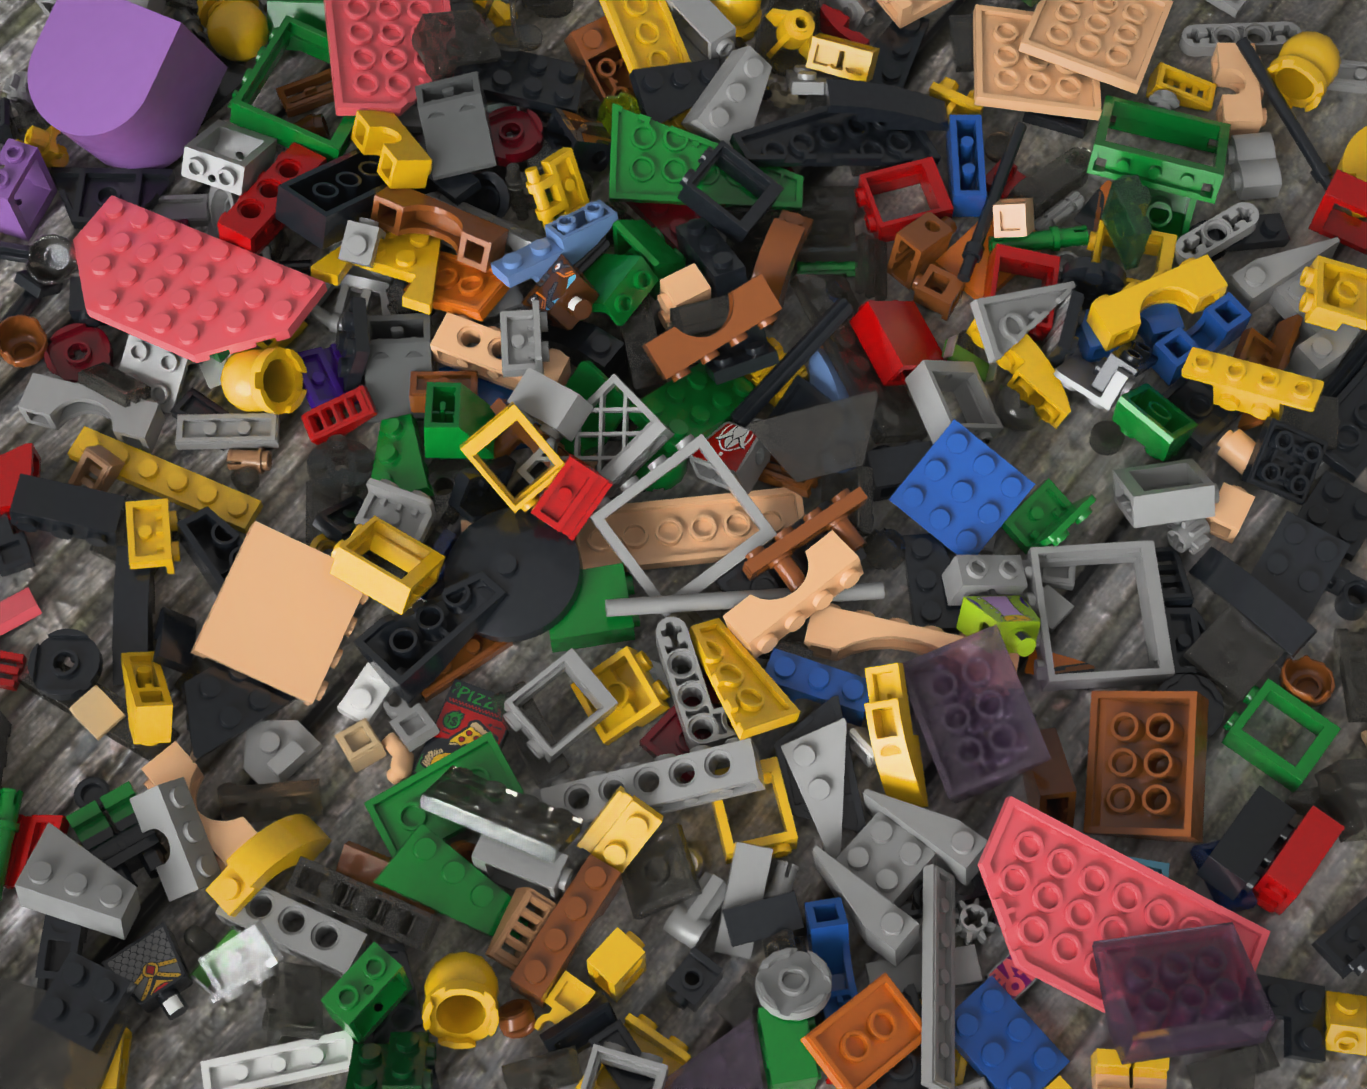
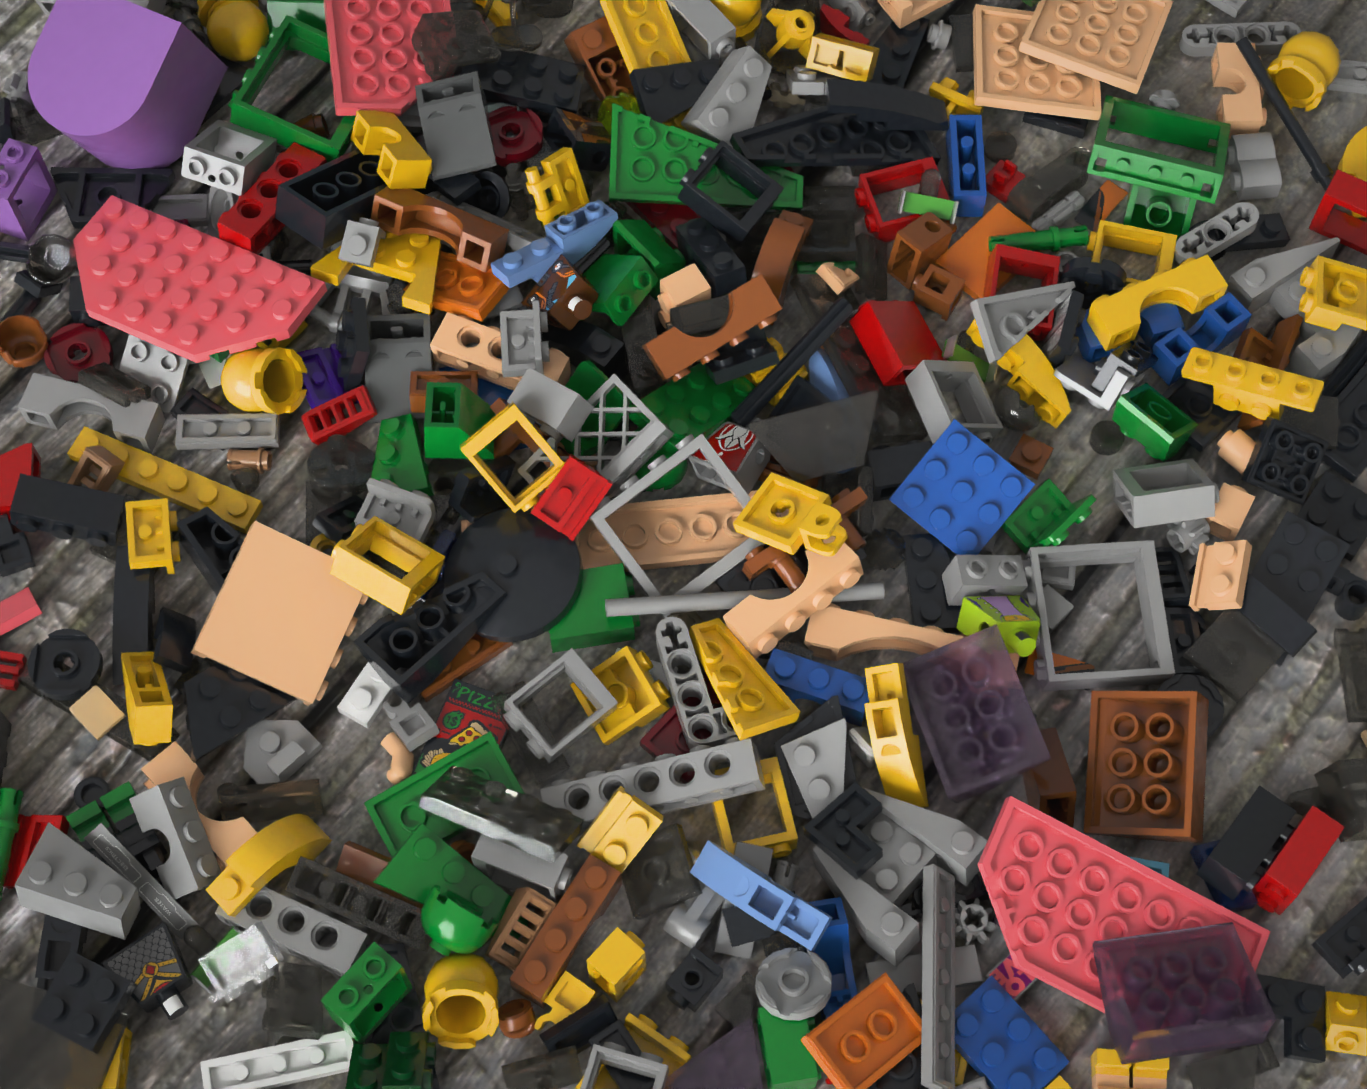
yellow hips [17,125,69,168] -> none
dark orange tile [276,68,334,118] -> none
tan slope [334,718,386,773] -> none
black bar [957,122,1027,282] -> none
light nougat brick [993,197,1035,238] -> none
clear green plate [1101,174,1152,270] -> none
yellow slope [1145,62,1217,112] -> none
green window [1221,678,1341,793] -> none
dark orange hair [1279,655,1335,707] -> none
none -> light grey sticker [84,823,199,939]
none -> green cylinder [421,885,499,956]
none -> medium blue slope [690,840,833,951]
none -> yellow plate [733,472,848,556]
none -> black plate [803,781,883,880]
none -> light nougat tile [816,262,860,295]
none -> piece [897,168,959,224]
none -> light grey plate [927,20,952,50]
none -> dark orange plate [1008,433,1054,480]
none -> light nougat plate [1189,540,1252,611]

